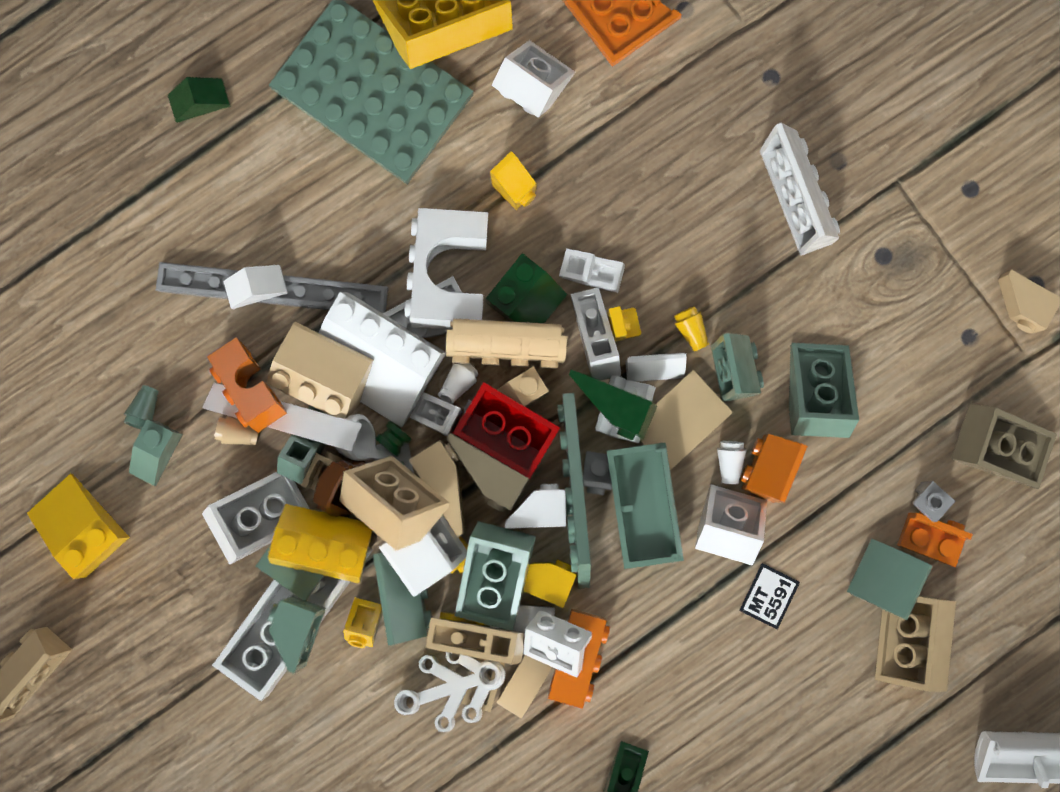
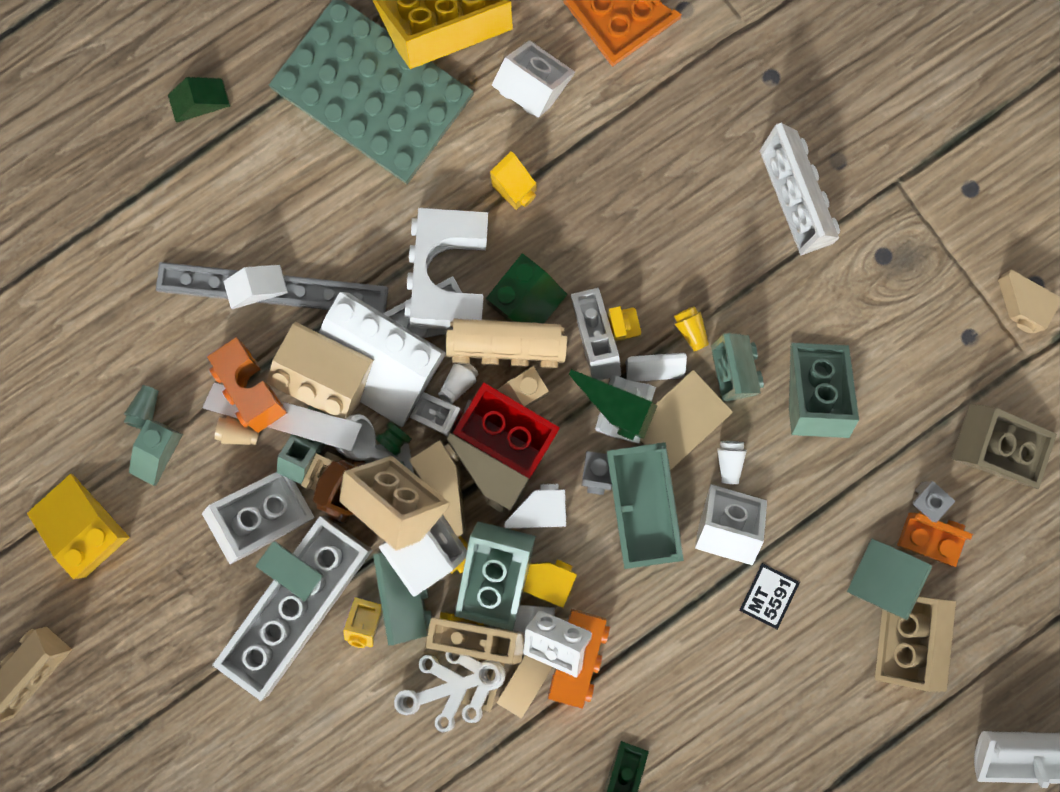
yellow slope [268,504,373,584] -> none
sand green slope [268,596,326,674] -> none
sand green wing [557,393,591,589] -> none
white slope [559,248,625,293] -> none
orange slope [740,434,808,503] -> none

